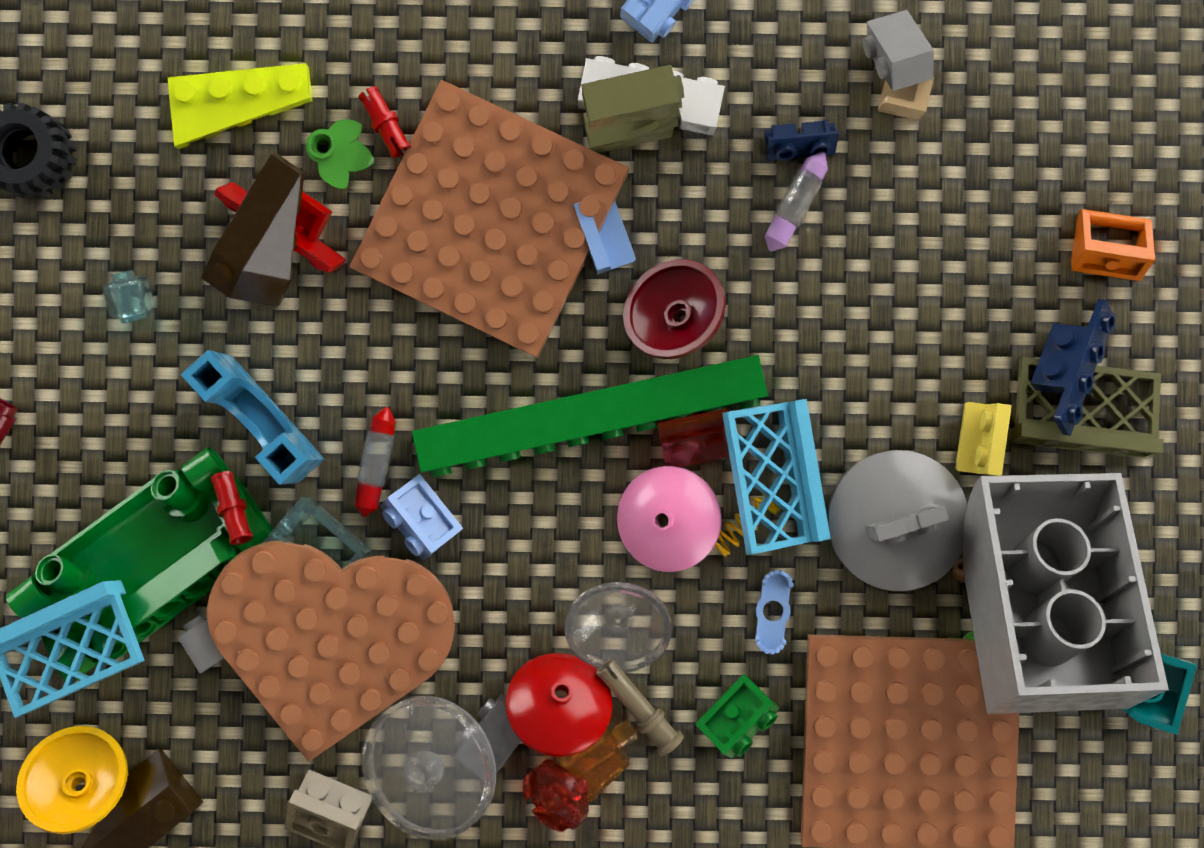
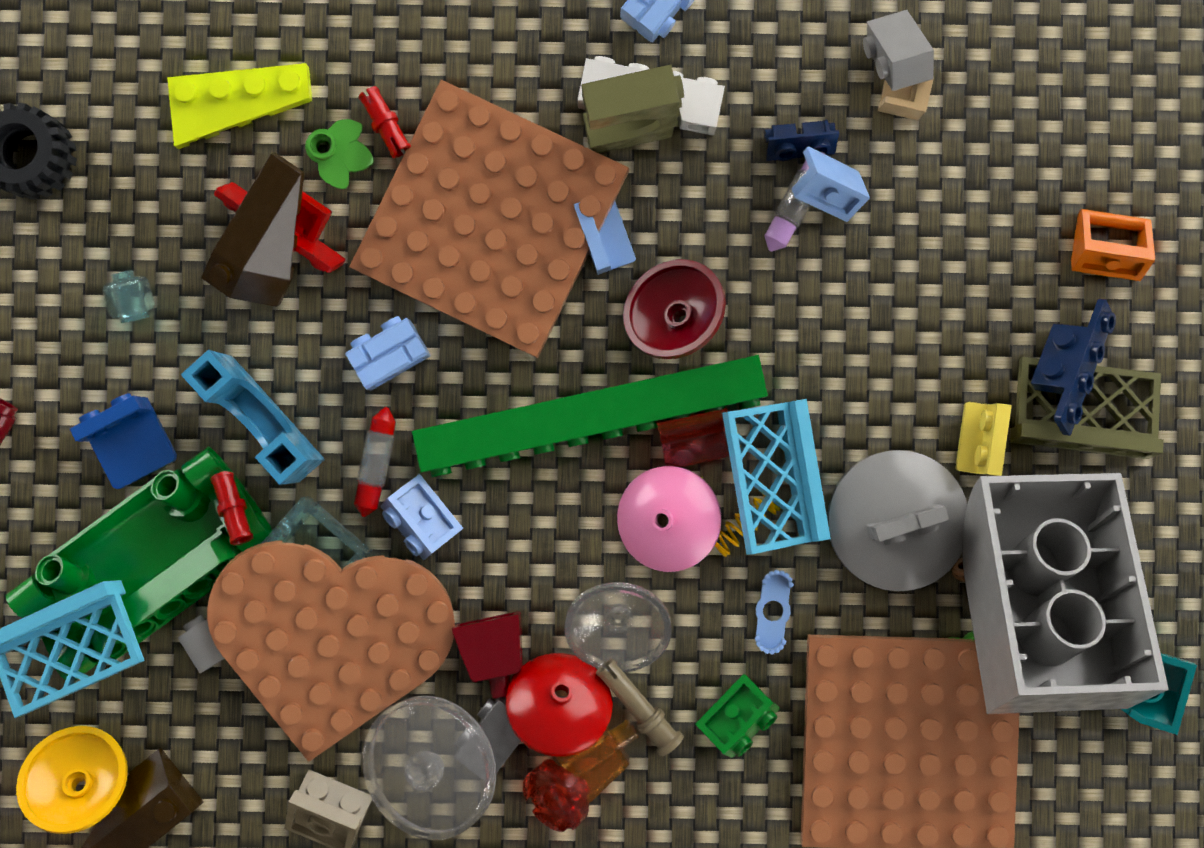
none -> blue bracket [70,393,177,489]
none -> light blue brick [345,316,431,391]
none -> dark red torso [452,611,523,698]
none -> light blue panel [792,147,870,222]

